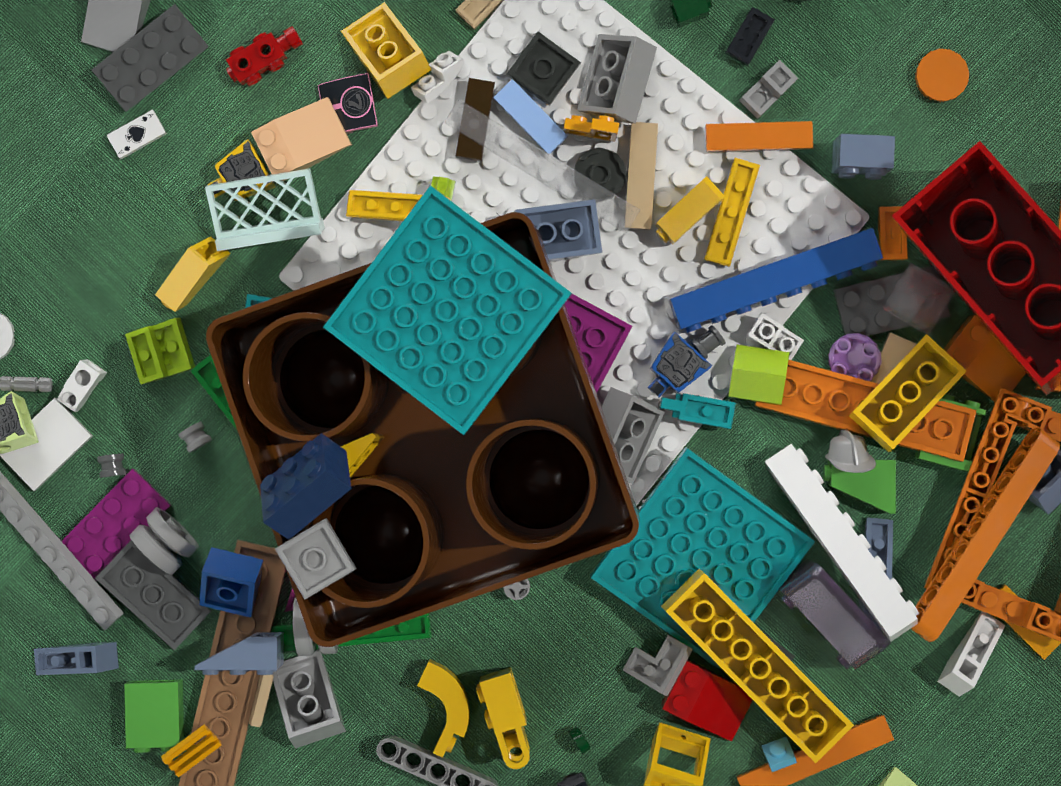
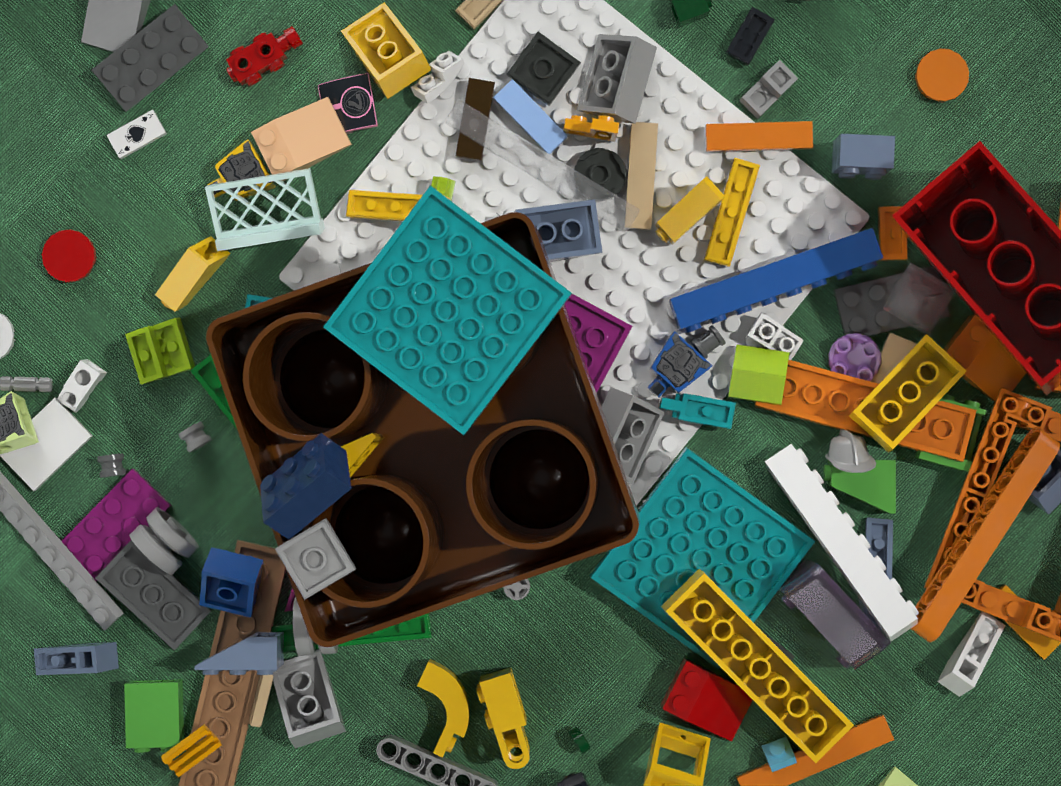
light grey plate [623,635,693,696] -> none
none -> red tile [42,229,96,283]

